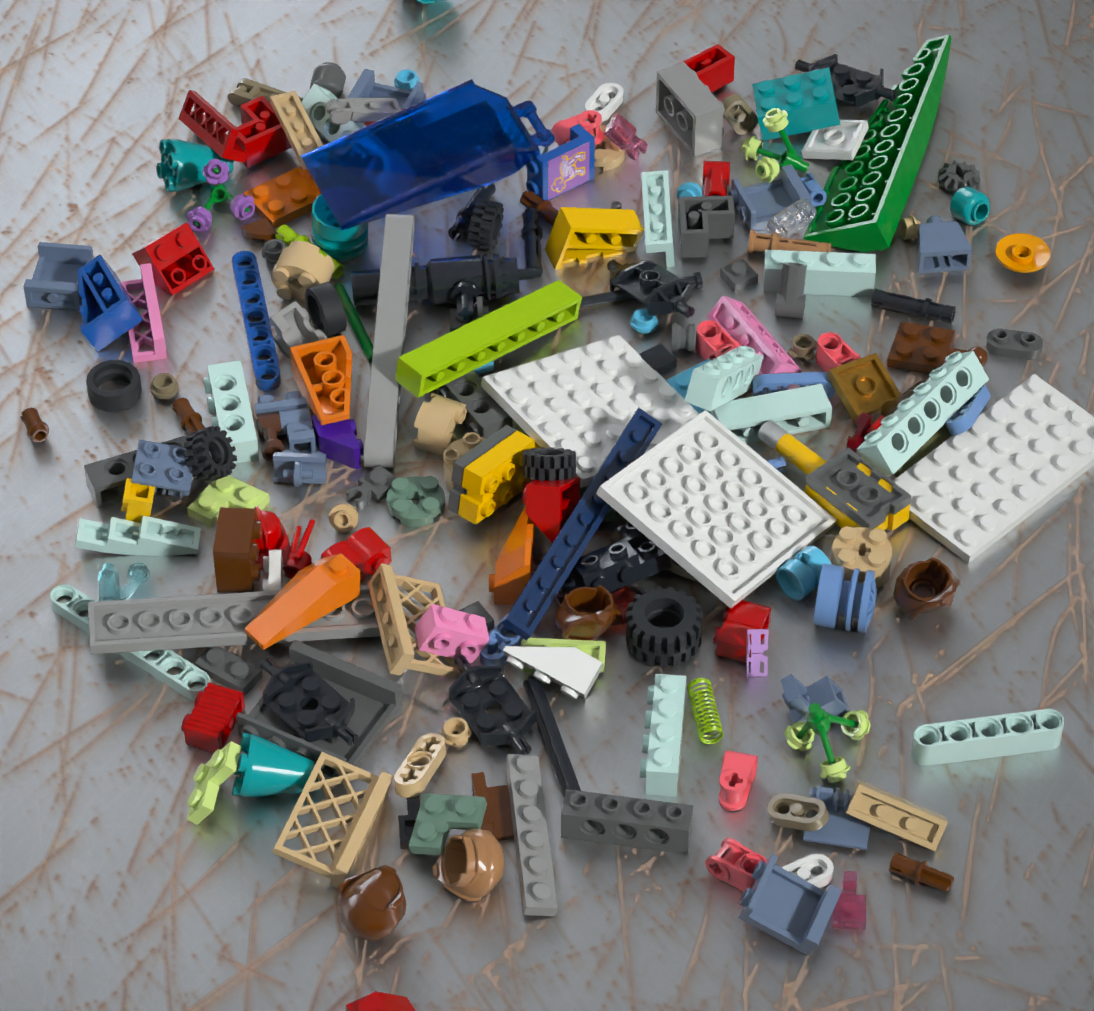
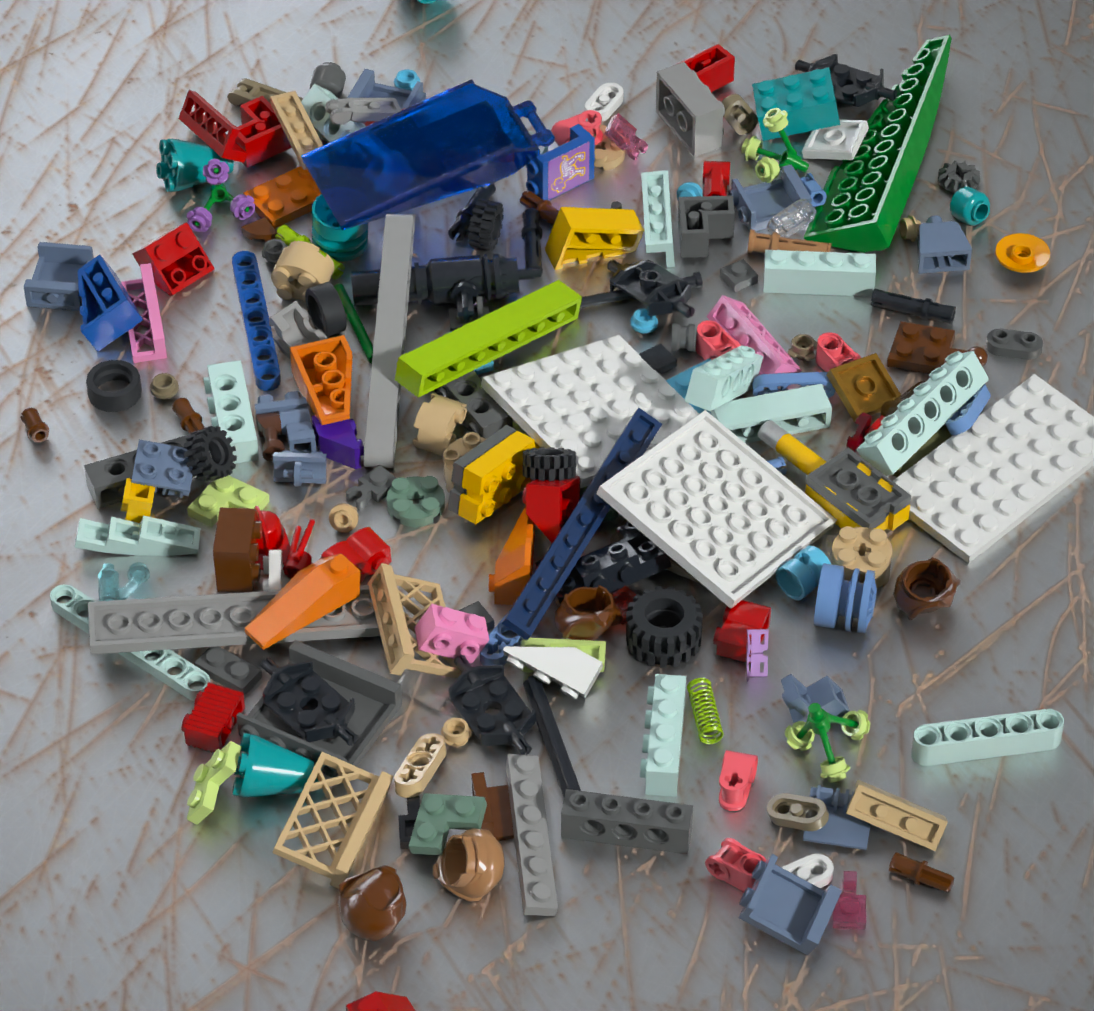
dark grey piece [775,262,807,319] -> none

